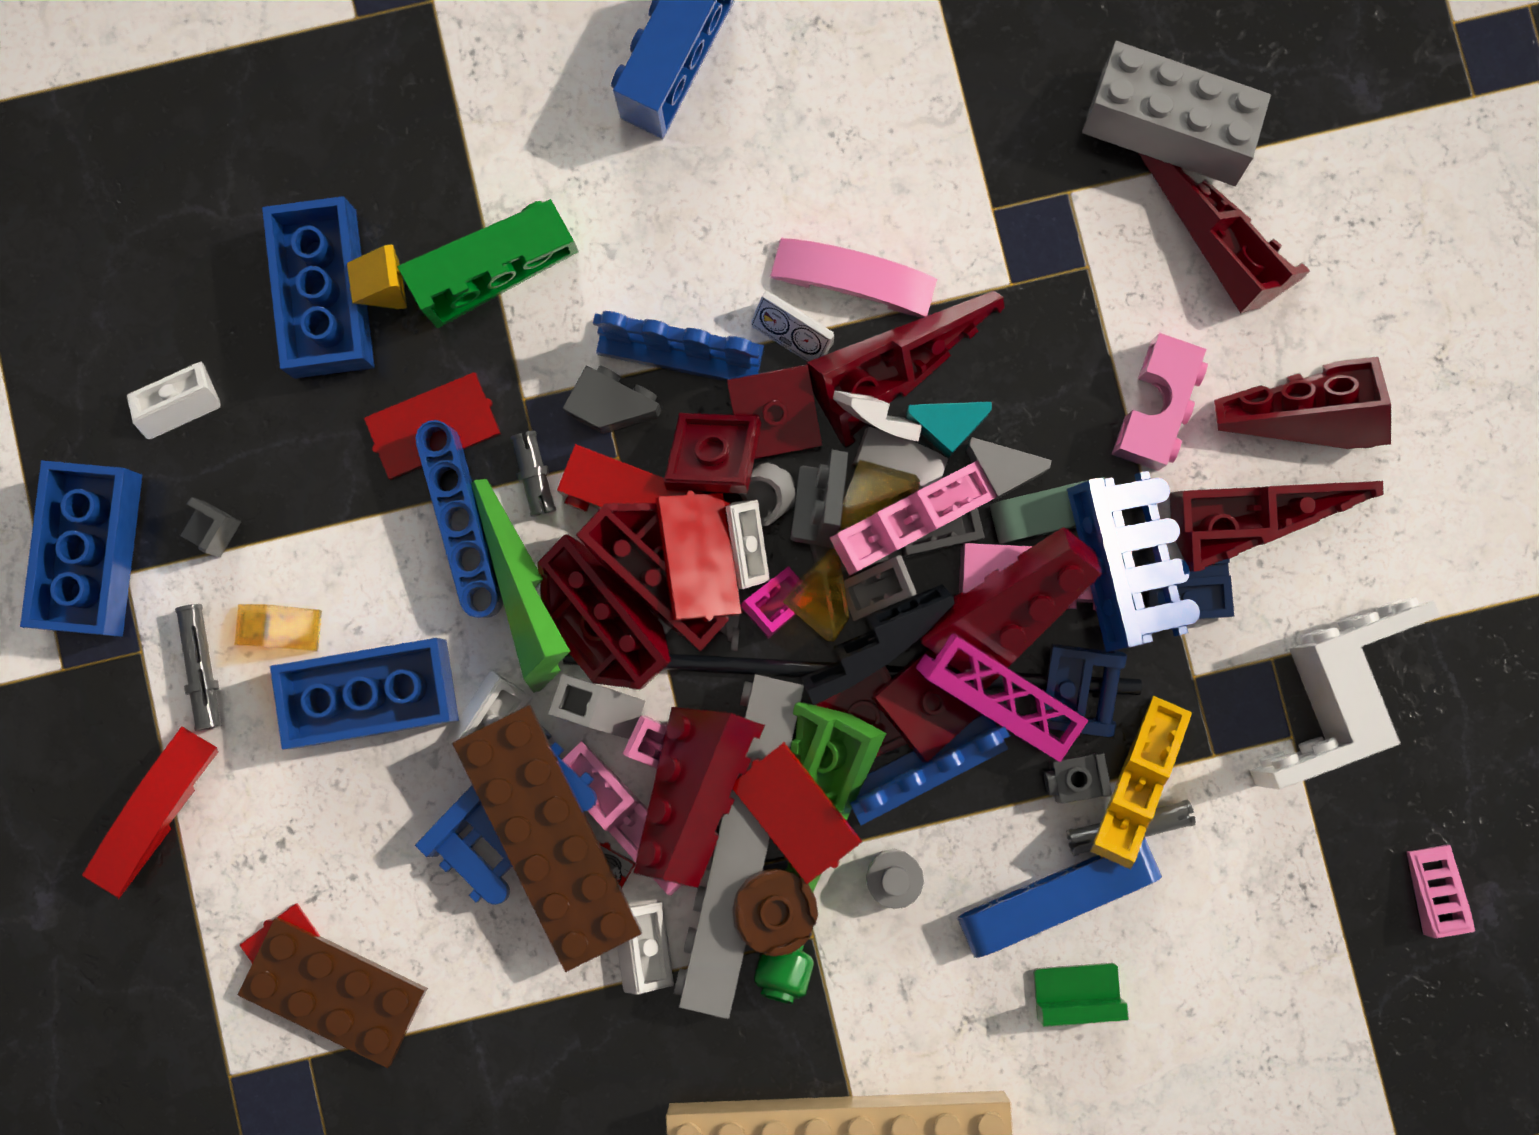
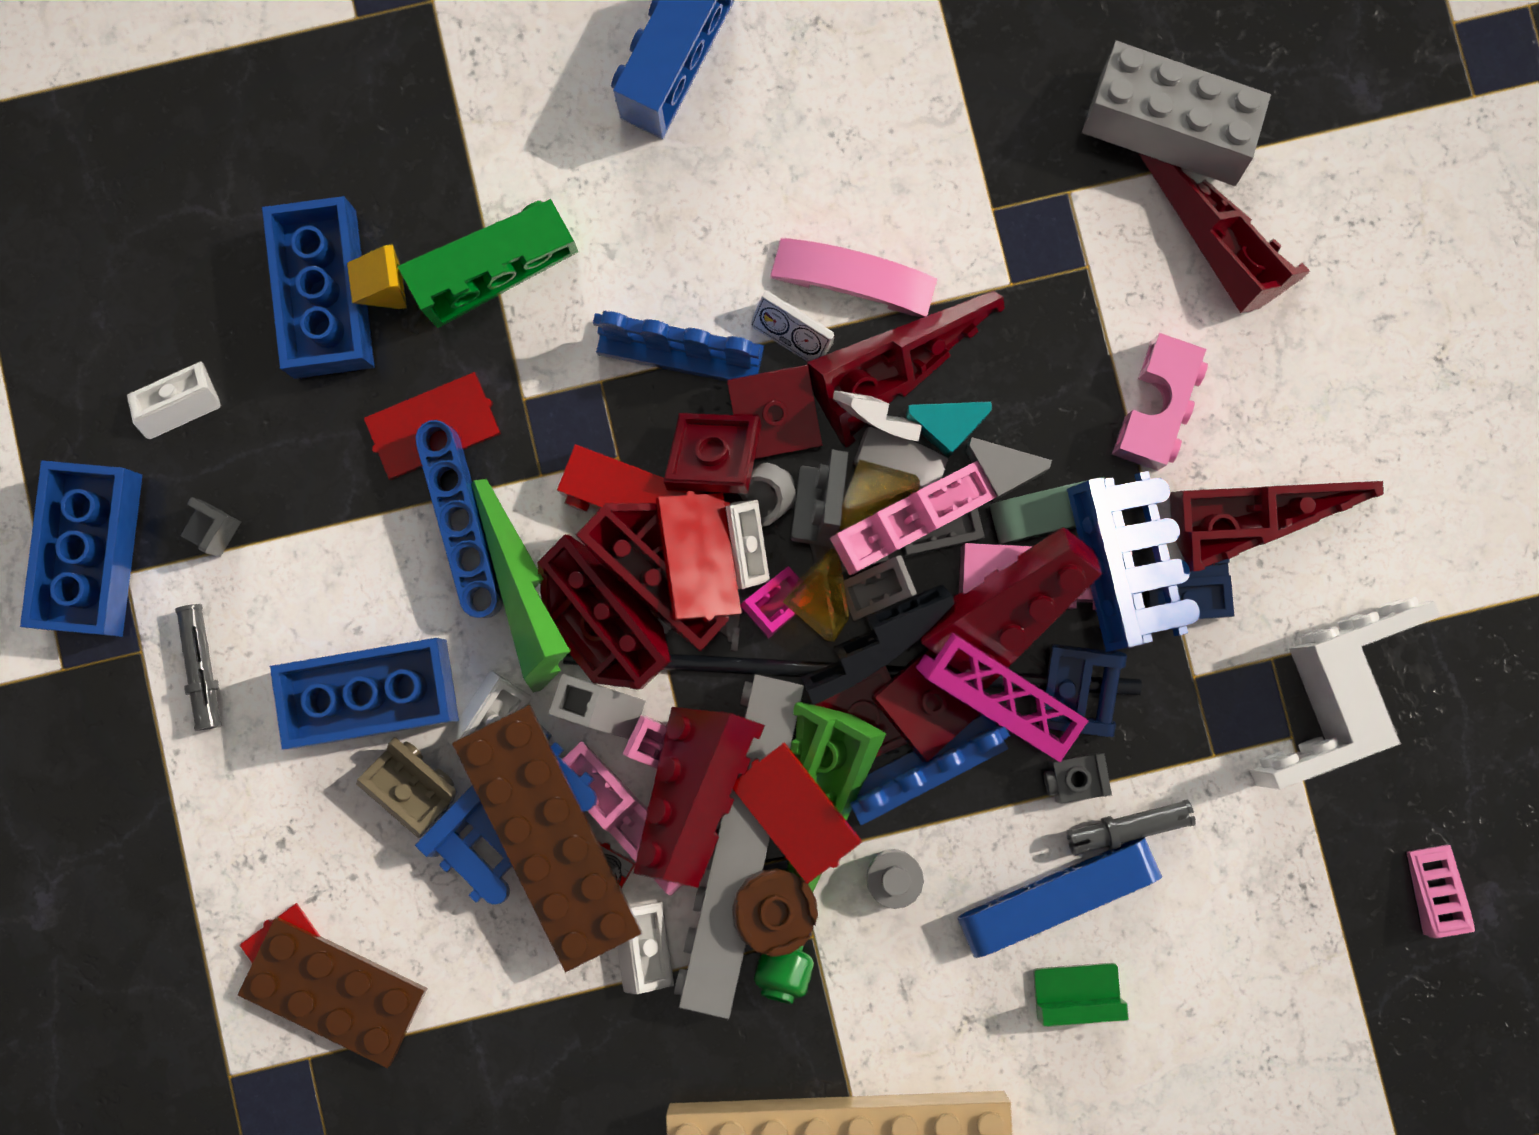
red slope [82,726,218,899] -> none
clear yellow slope [234,604,322,651] -> none
dark grey pin [510,431,556,517] -> none
dark grey slope [563,365,662,434] -> none
yellow slope [1091,695,1192,869] -> none
dark red wedge [1214,356,1391,449] -> none
none -> dark tan bracket [356,737,457,839]

